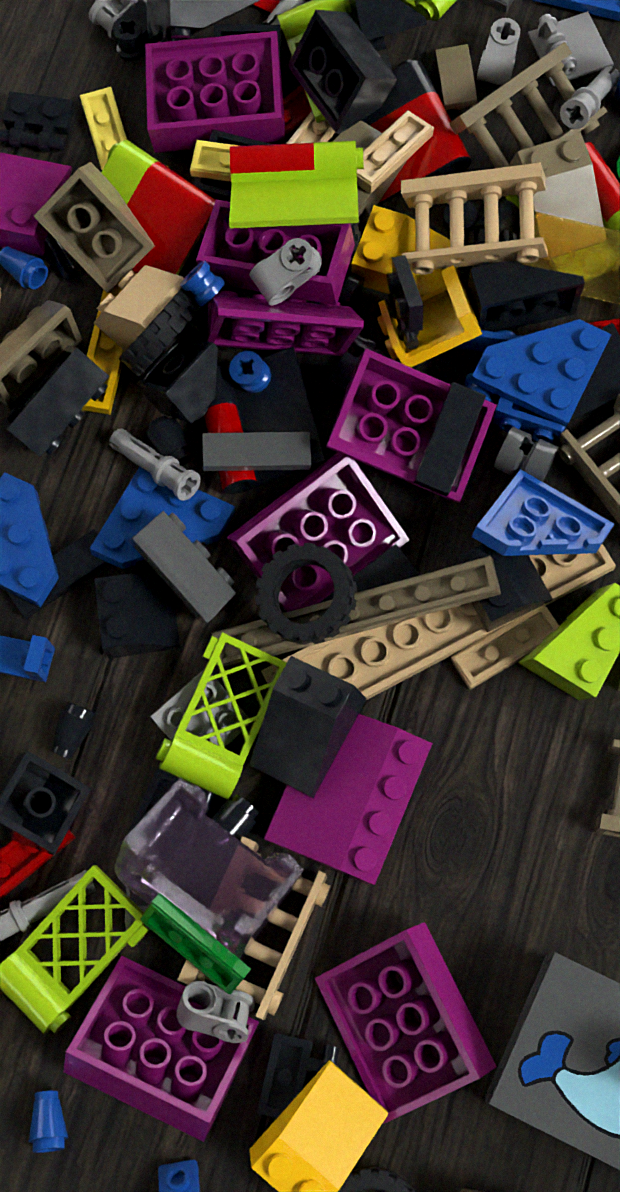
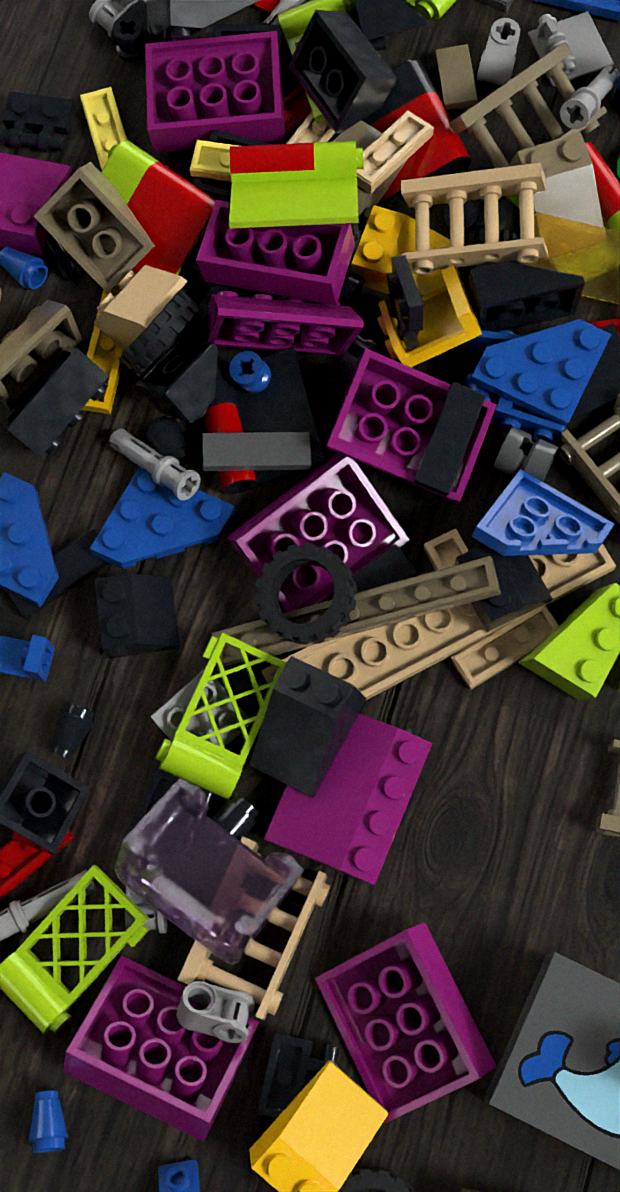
dark grey slope [128,511,236,623] -> none
green tile [140,893,251,995] -> none
blue wheel [180,261,225,306] -> none
light grey piece [249,238,322,306] -> none
none -> tan plate [424,529,468,571]

